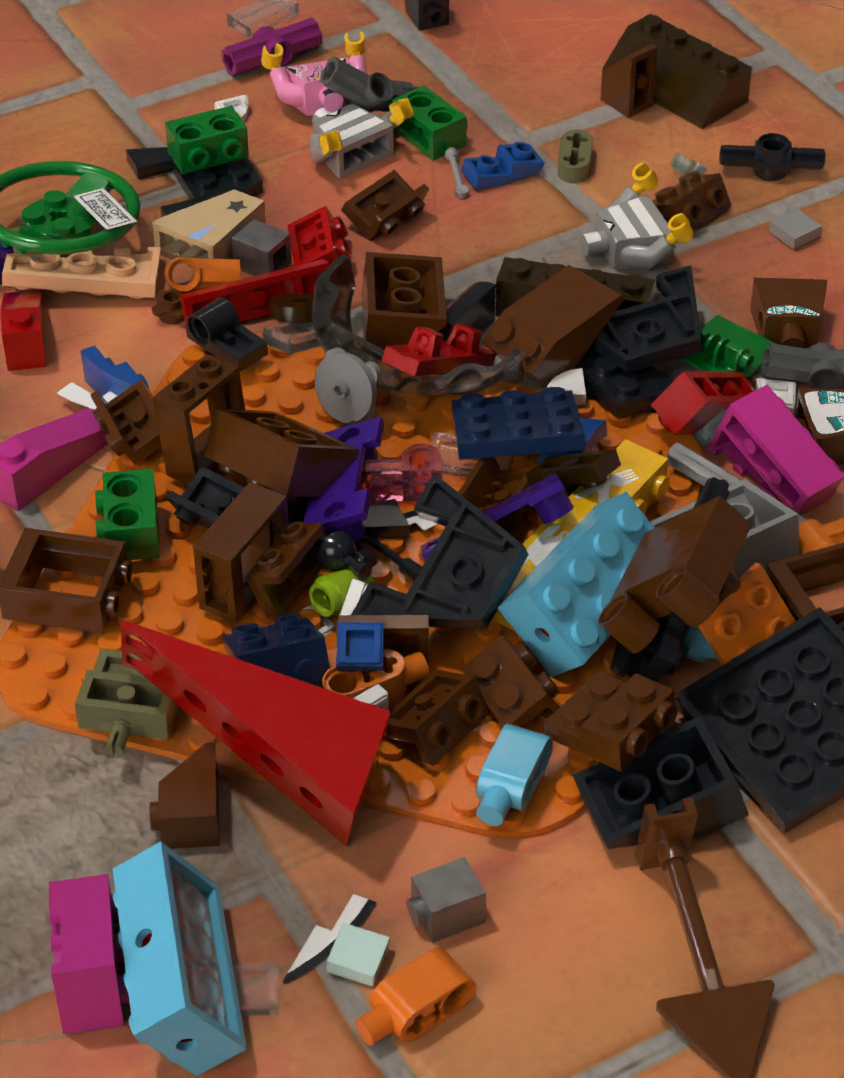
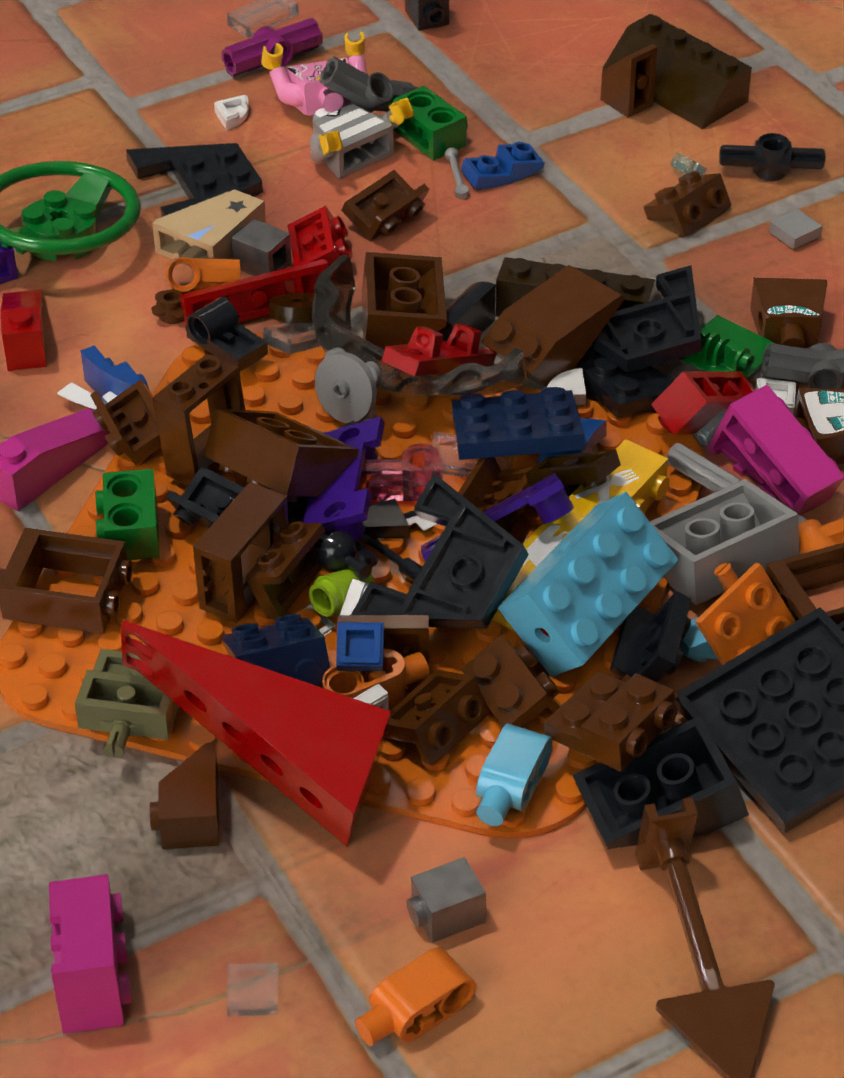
light nougat wing [2,247,161,299] -> none
white sticker [73,188,136,230] -> none
medium azure brick [112,841,247,1077] -> none
green brick [165,105,249,174] -> none
white sticker [283,894,376,984] -> none
light aqua tile [326,923,390,987] -> none
olive beam [558,130,593,183] -> none
light grey torso [580,162,693,270] -> none
reddish brown piece [598,477,752,654] -> none

